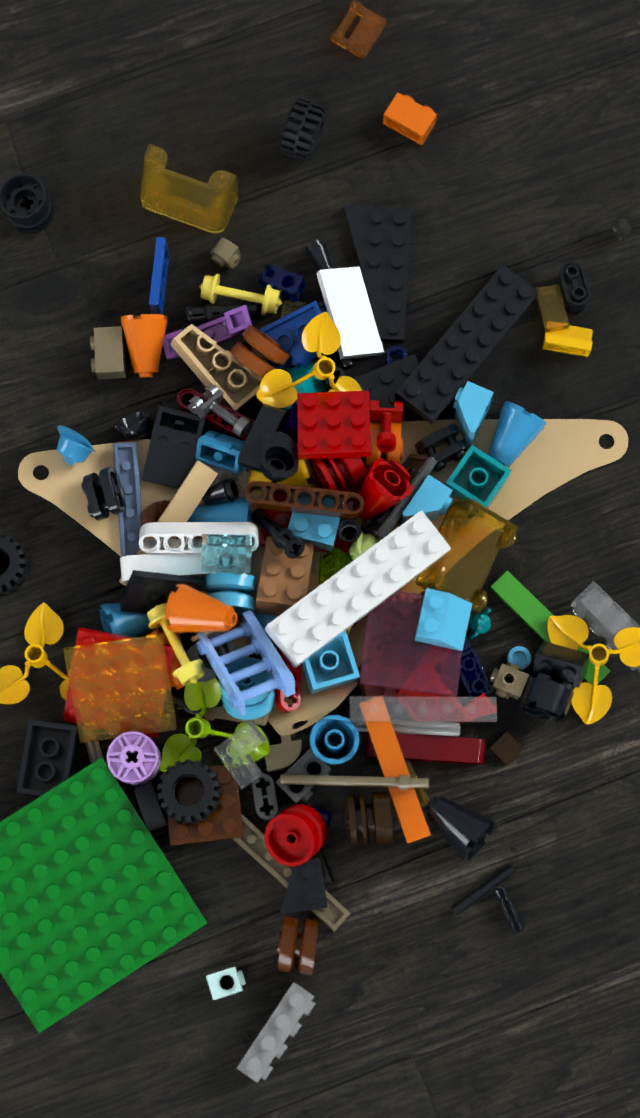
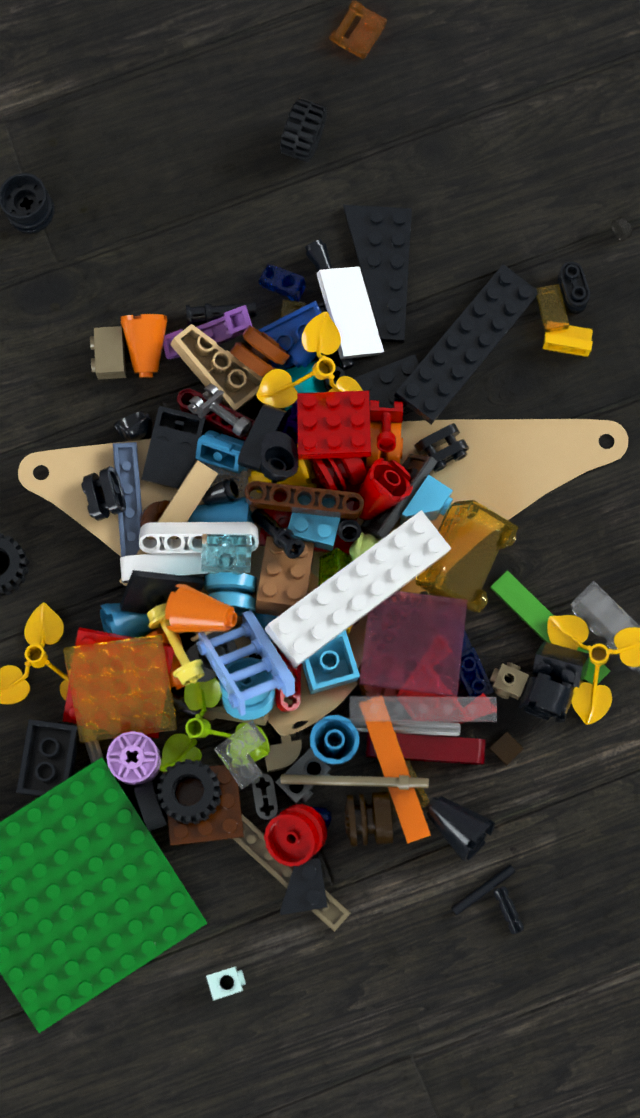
dark azure piece [57,426,96,465] -> none
clear yellow windscreen [140,144,239,234] -> none
blue tile [149,237,169,315] -> none
light yellow piece [199,274,282,316] -> none
dark tan plate [210,237,241,269] -> none
light grey brick [237,982,316,1083] -> none
reddish brown wheel [277,916,319,975] -> none
orange brick [383,92,437,145] -> none
clear blue bush [386,345,407,364] -> none
medium azure slope [414,588,472,651] -> none
teal brick [445,445,512,516] -> none
medium azure slope [453,381,494,448] -> none
teal piece [467,606,491,640] -> none
dark azure cone [489,401,546,467] -> none
medium azure tile [507,646,531,671] -> none

